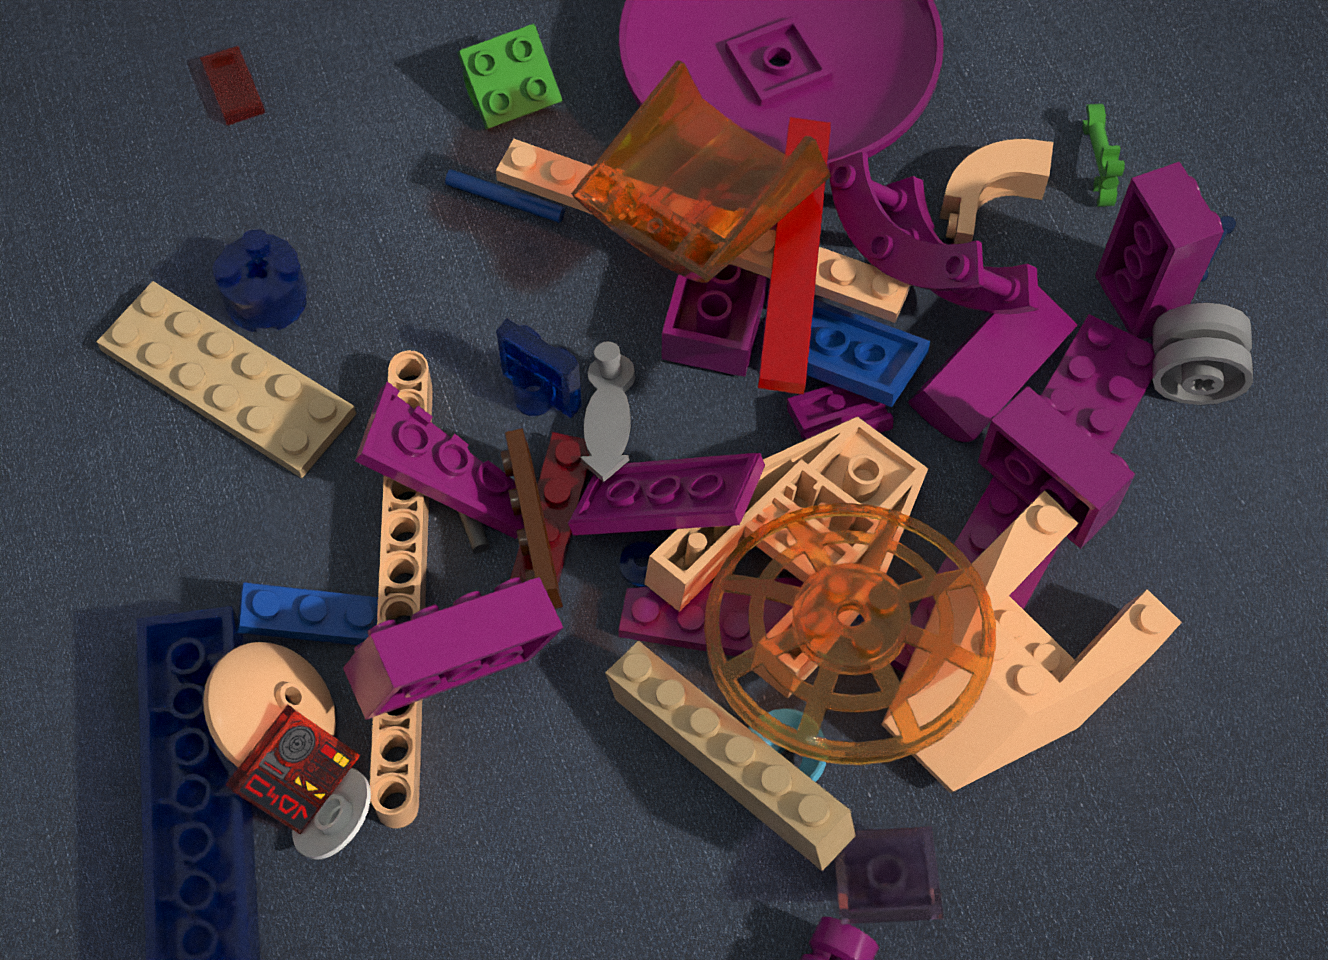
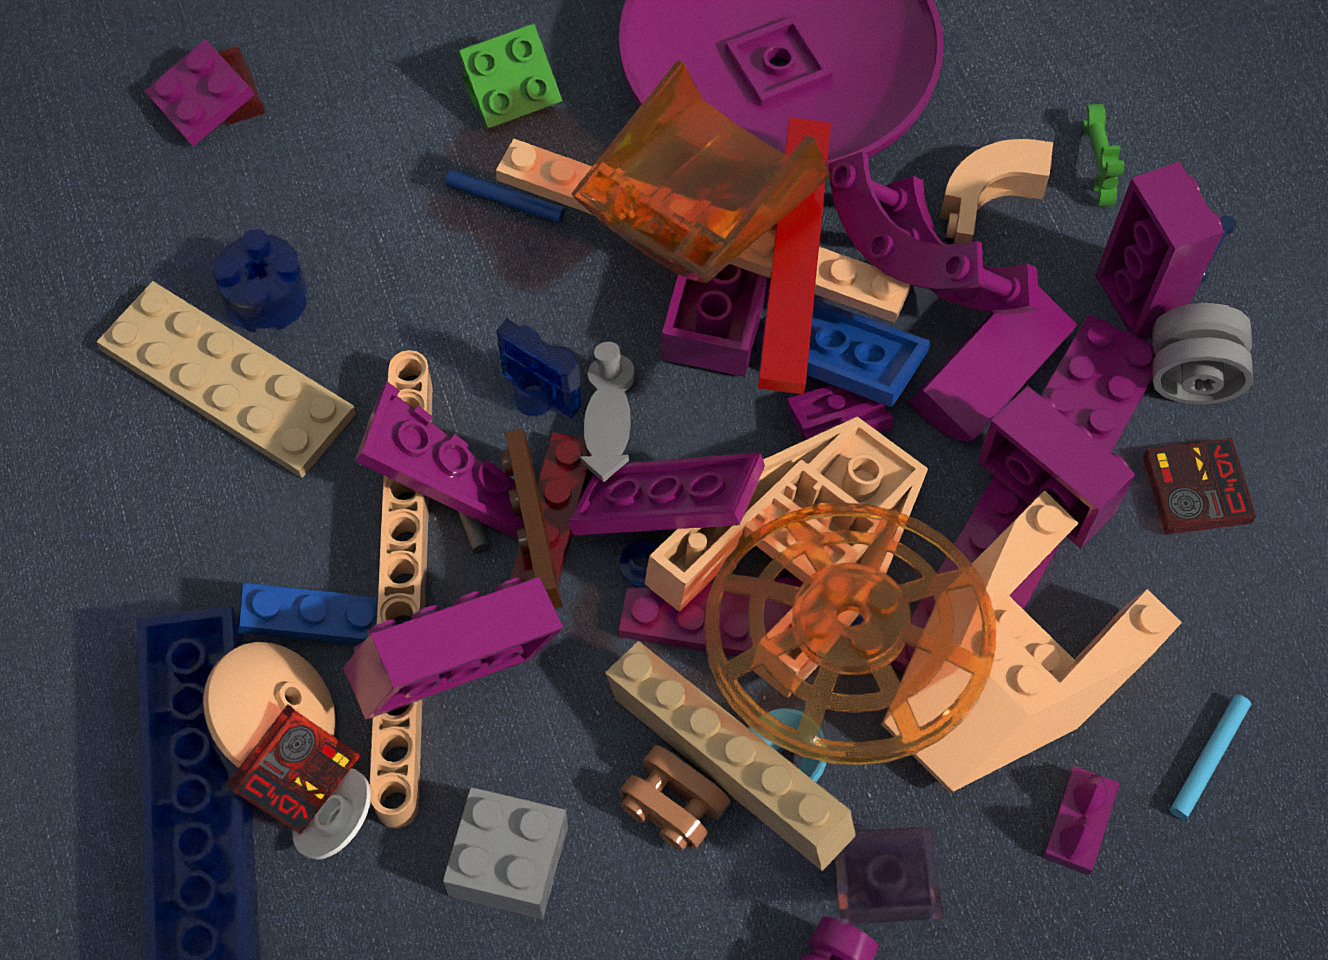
none -> magenta plate [144,39,255,147]
none -> light grey brick [443,787,568,919]
none -> nougat brick [619,745,731,851]
none -> magenta tile [1042,766,1120,876]
none -> tile [1143,438,1256,535]
none -> medium azure bar [1170,694,1251,820]

